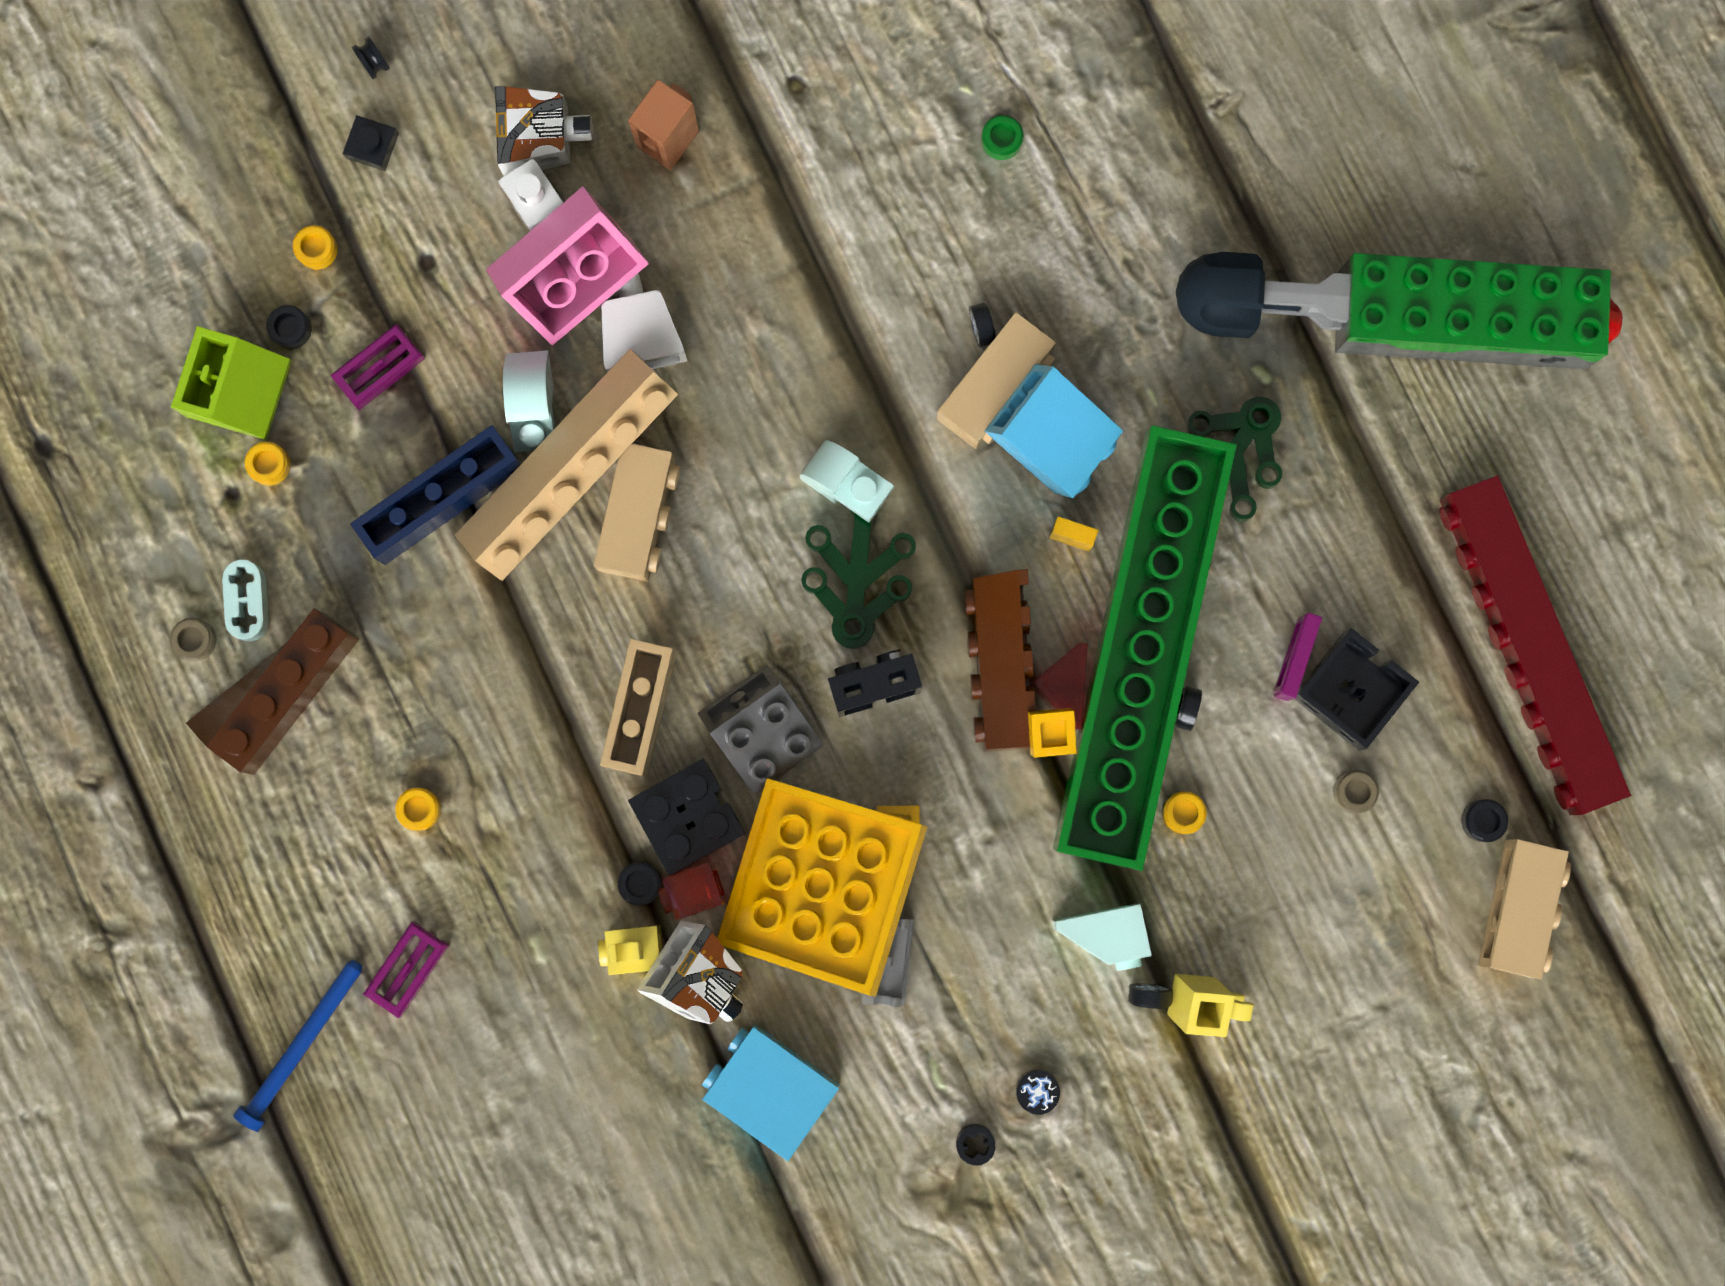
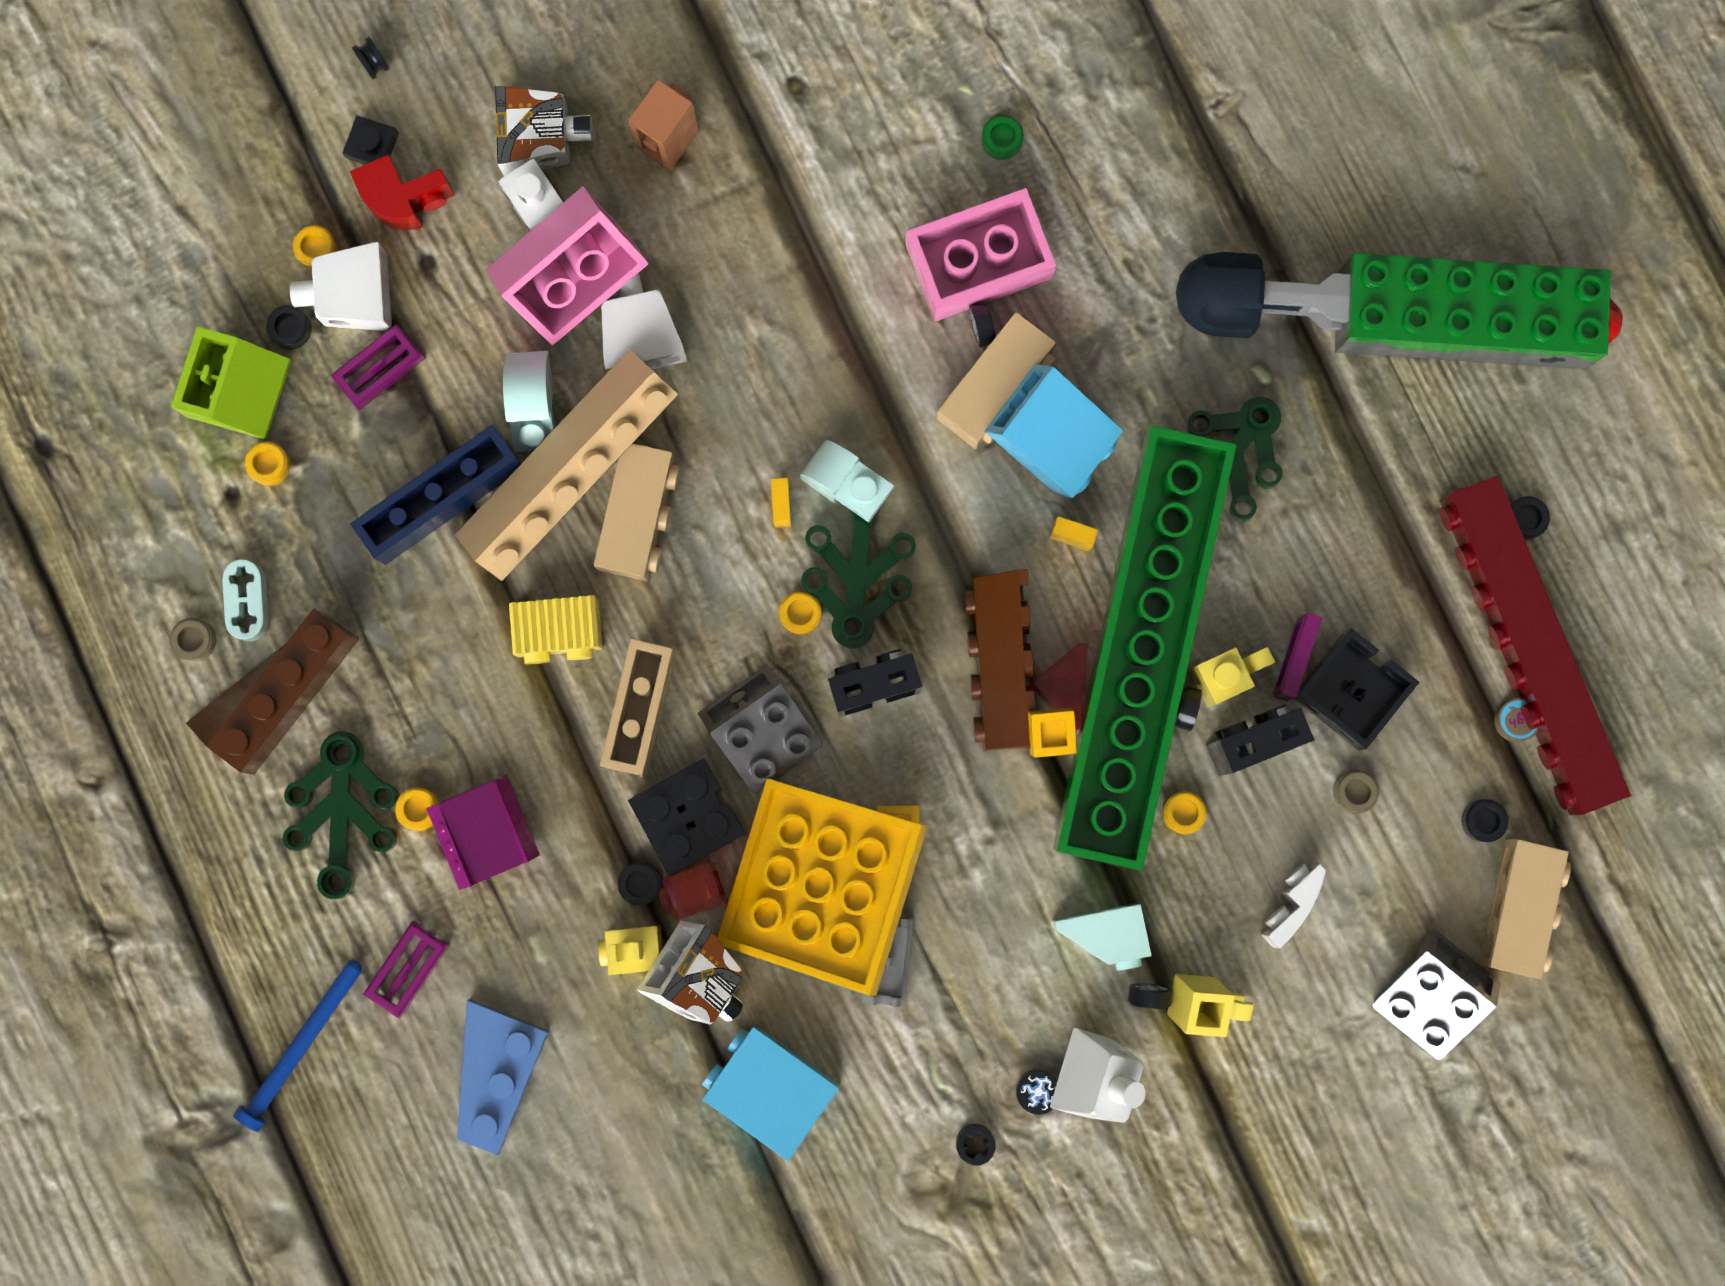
none -> dark green plant [282,731,399,899]
none -> white torso [290,242,392,331]
none -> red brick [350,155,455,230]
none -> magenta slope [426,774,540,890]
none -> medium blue wing [457,999,549,1155]
none -> light yellow brick [509,595,603,664]
none -> yellow tile [771,478,792,528]
none -> yellow tile [779,592,822,635]
none -> bright pink brick [905,188,1056,322]
none -> white torso [1050,1027,1146,1123]
none -> light yellow brick [1190,647,1275,708]
none -> black piece [1206,704,1314,776]
none -> white slope [1261,863,1326,949]
none -> bracket [1373,928,1501,1060]
none -> dark tan tile [1494,698,1538,742]
none -> black tile [1510,496,1550,540]

